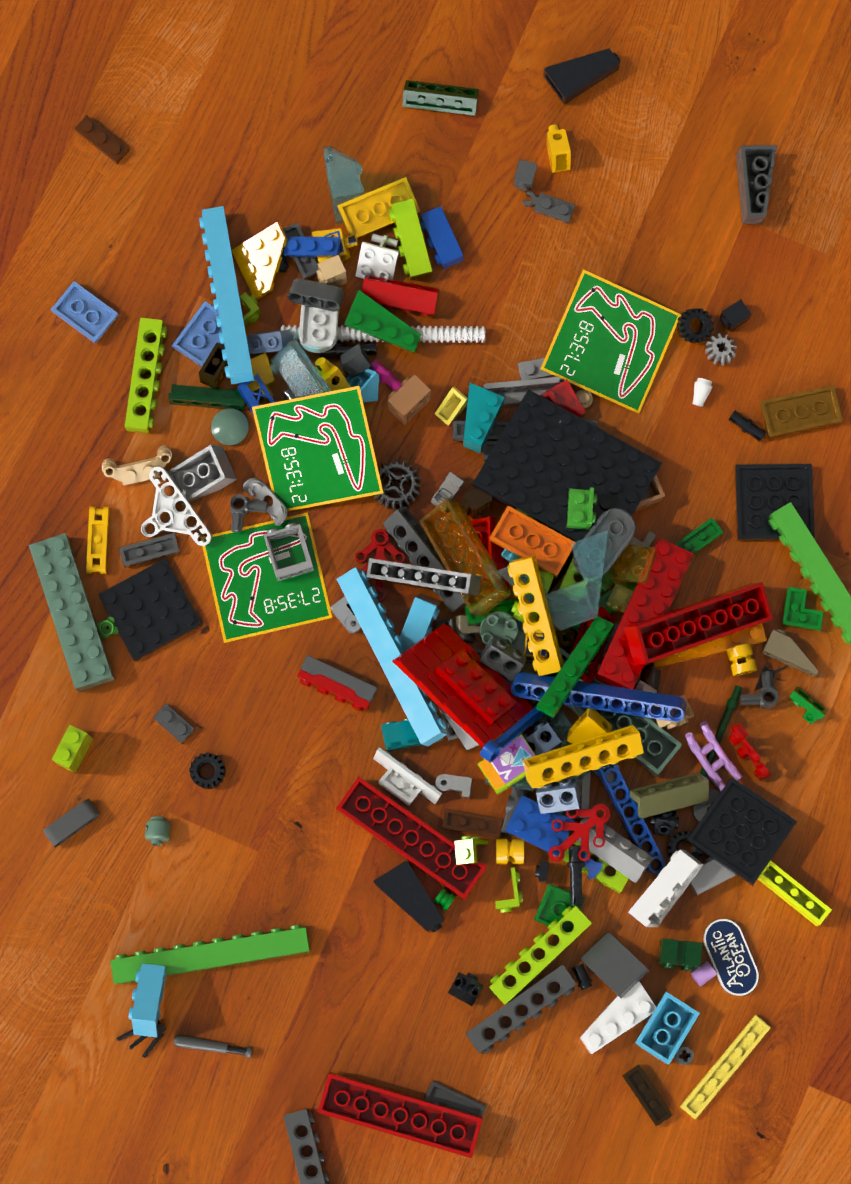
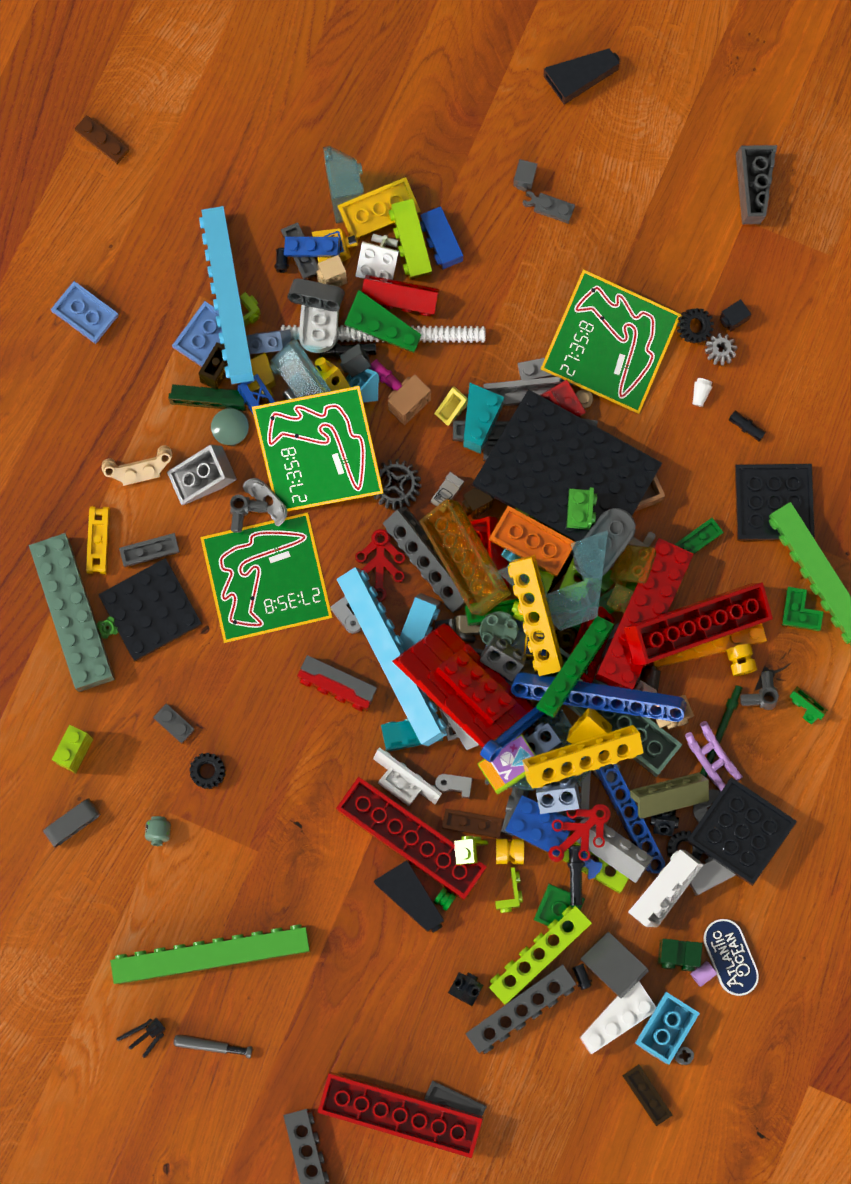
lime brick [125,318,167,434] -> none
medium azure wedge [129,964,166,1037] -> none
white beam [141,467,212,546] -> none
plate [231,222,288,300] -> none
light grey window [264,523,314,582] -> none
dark grey brick [366,558,482,595] -> none
dark green fence [402,80,479,116] -> none
black plate [535,861,549,883] -> none
yellow torso [547,124,571,173] -> none
light yellow tile [680,1015,771,1120] -> none
red plant [728,723,771,781] -> none
neon yellow brick [758,861,832,926] -> none
pearl gold plate [760,385,843,439] -> none
dark tan slope [761,629,818,677] -> none

